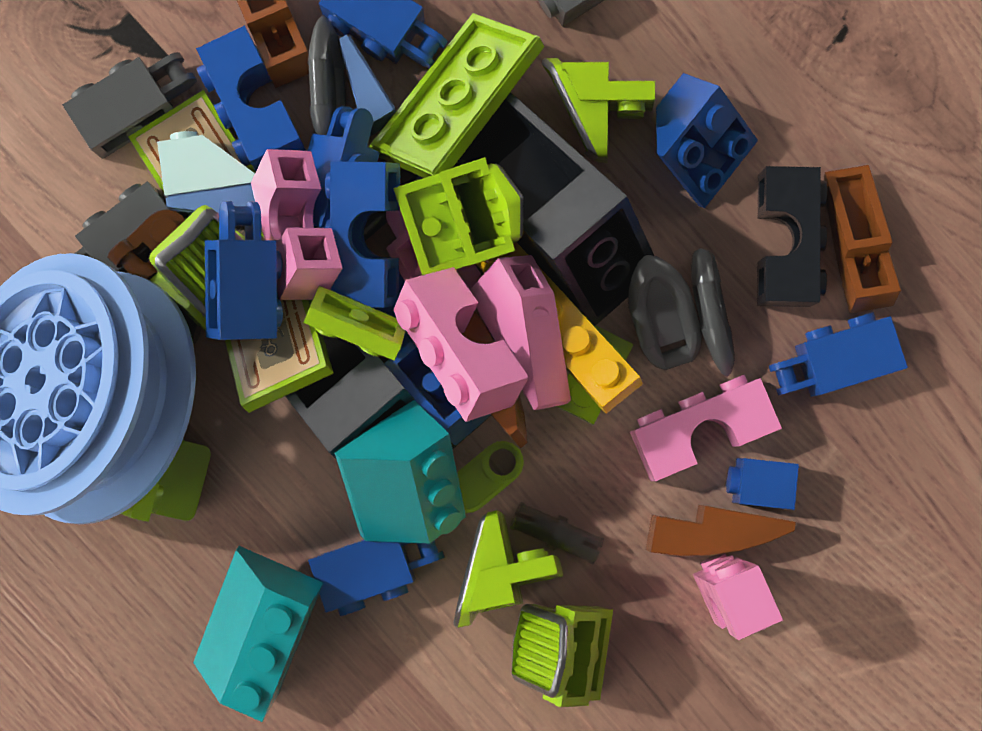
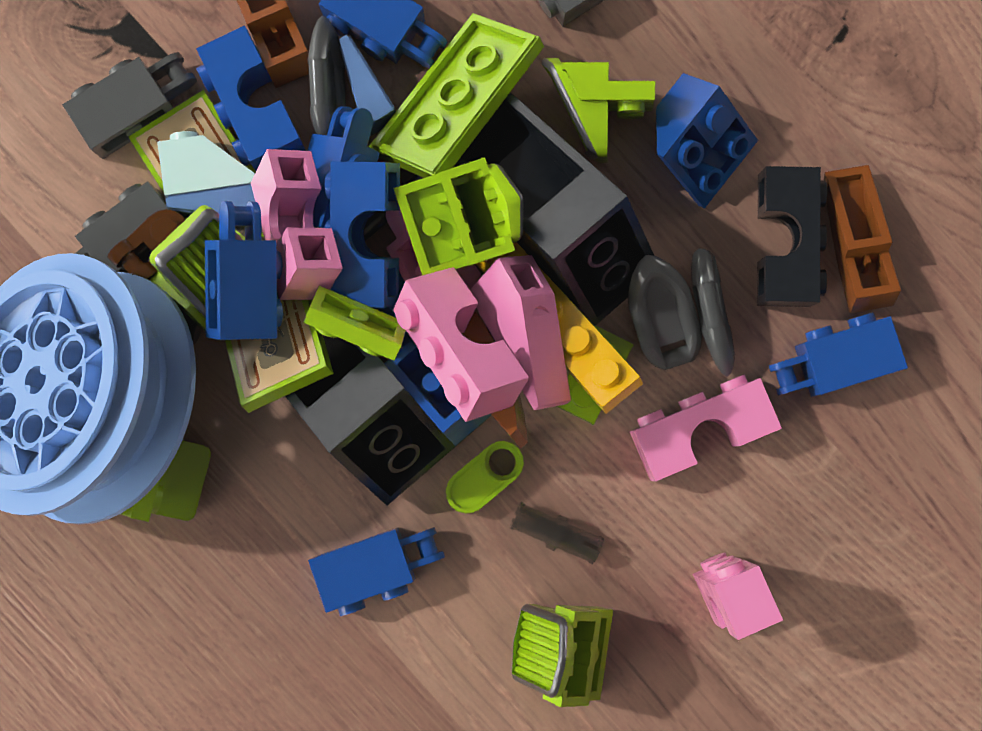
teal slope [193,546,323,722] -> none
teal slope [335,400,466,543] -> none
lime piece [453,510,564,628] -> none
dark orange slope [646,505,796,556] -> none
blue brick [726,458,799,510] -> none

